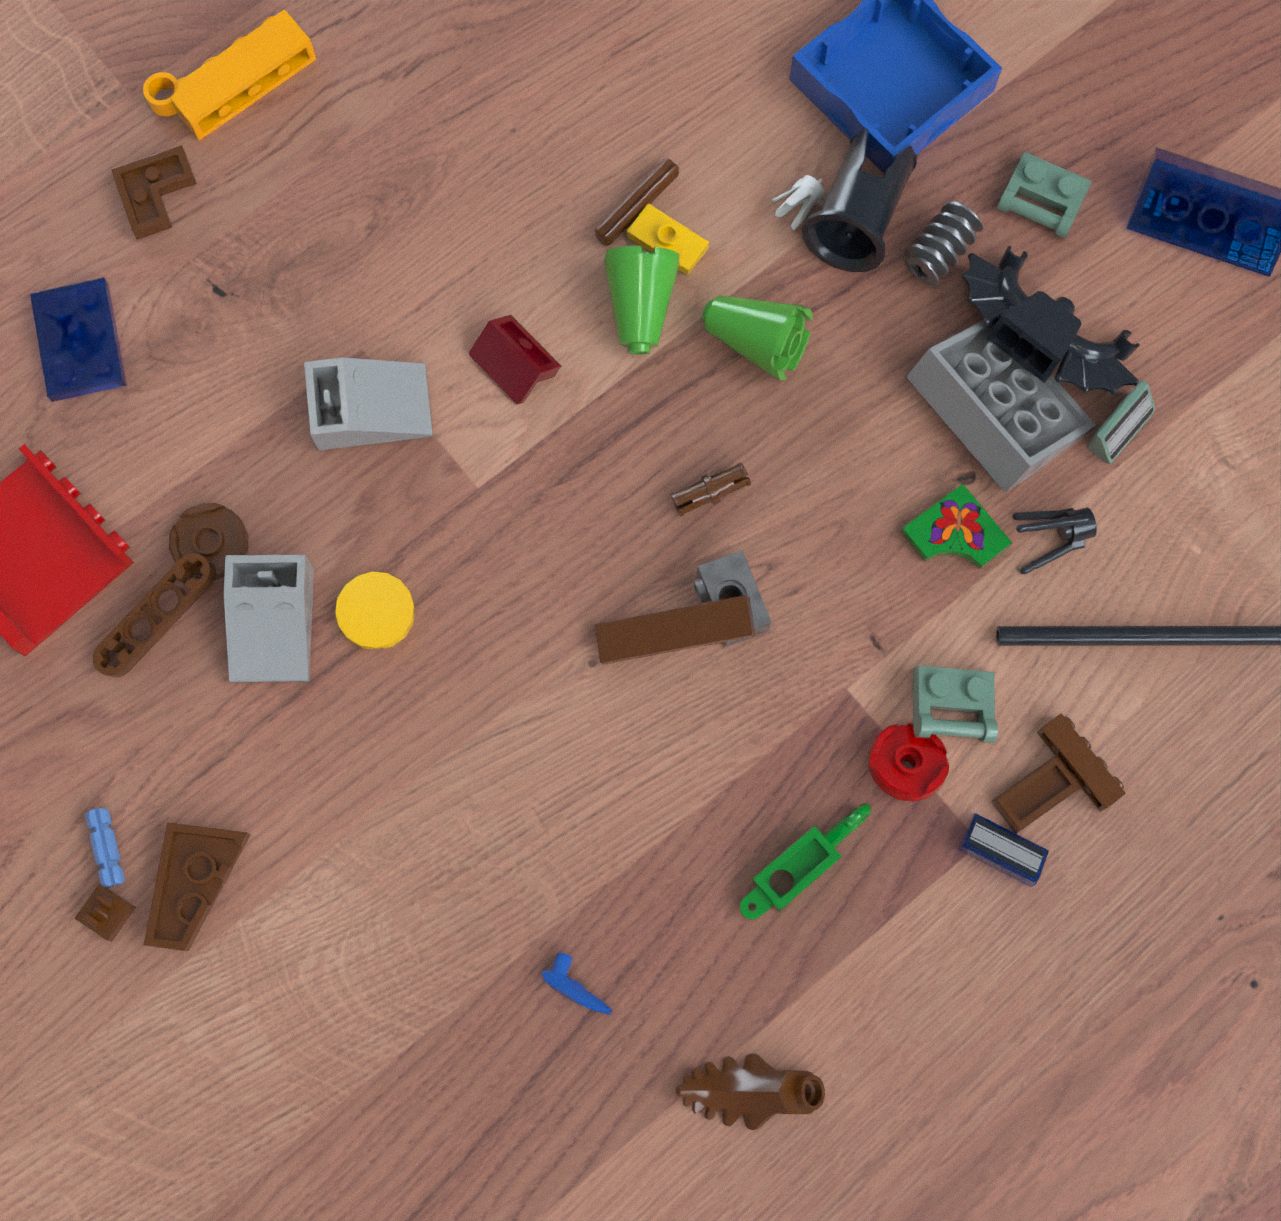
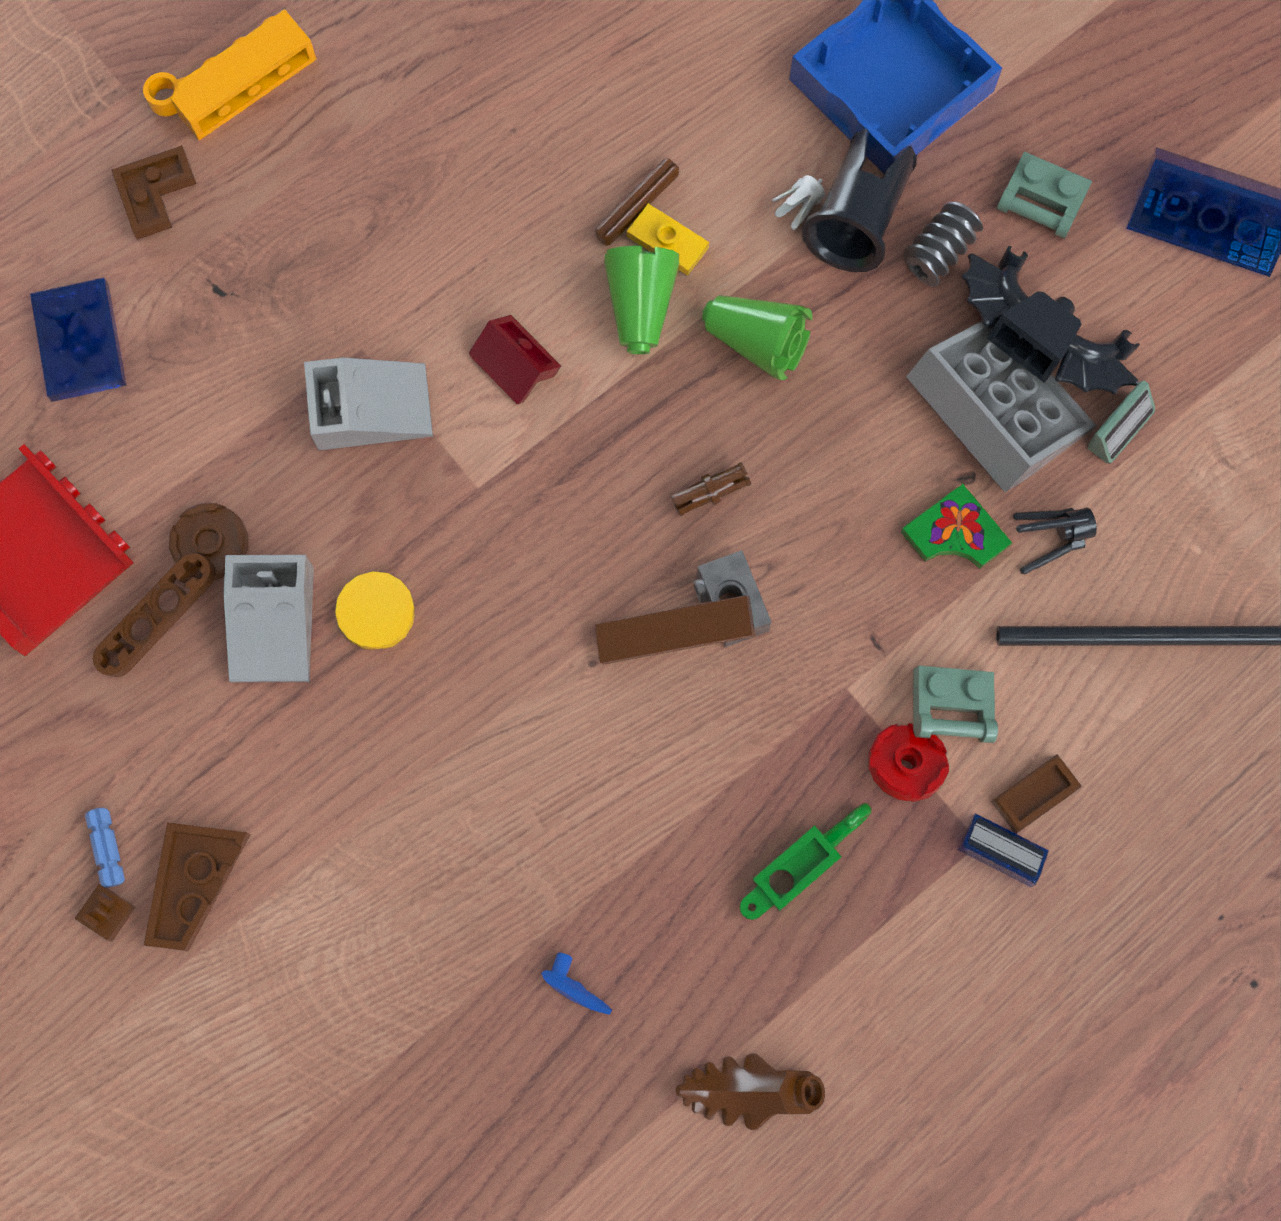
reddish brown piece [1037,713,1126,812] -> none

